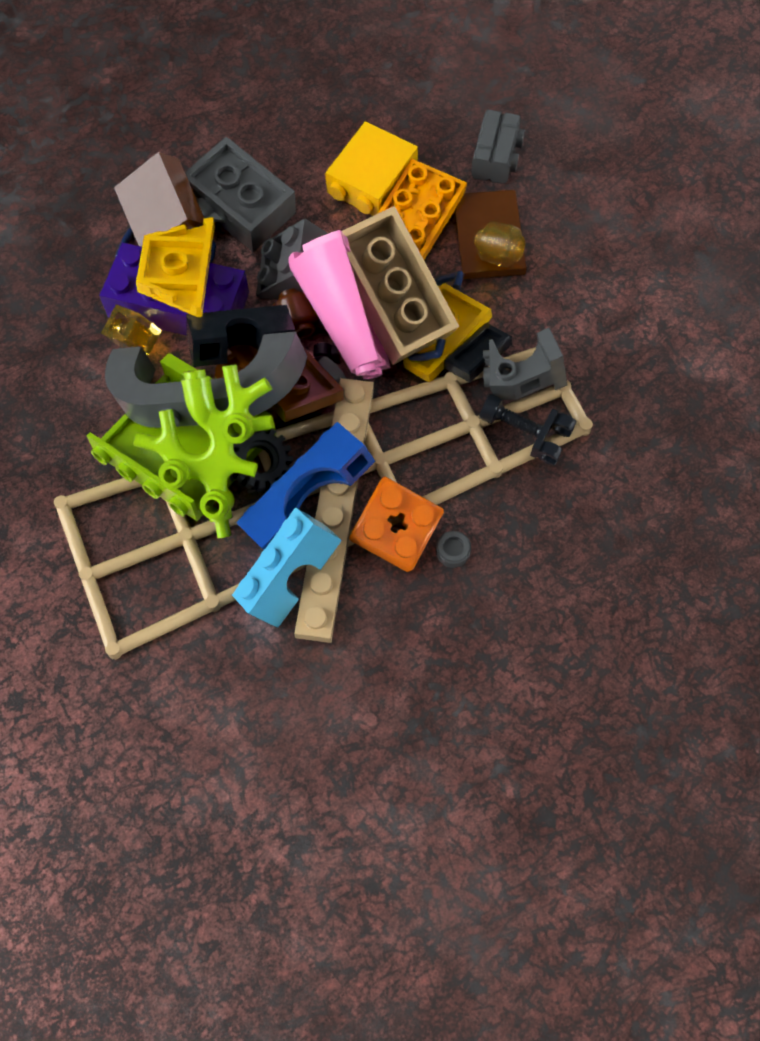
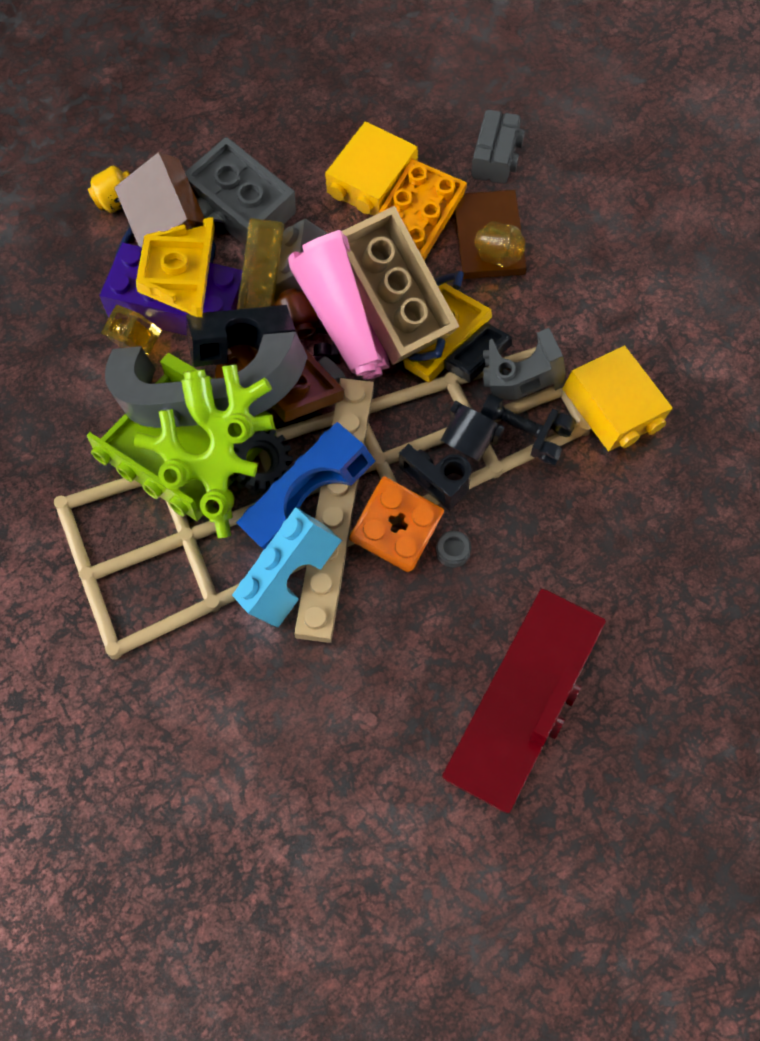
none -> yellow head [88,166,131,213]
none -> clear yellow plate [237,218,284,309]
none -> black plate [399,443,471,511]
none -> black piece [440,401,505,462]
none -> dark red bracket [442,589,606,814]
none -> yellow brick [562,345,673,452]

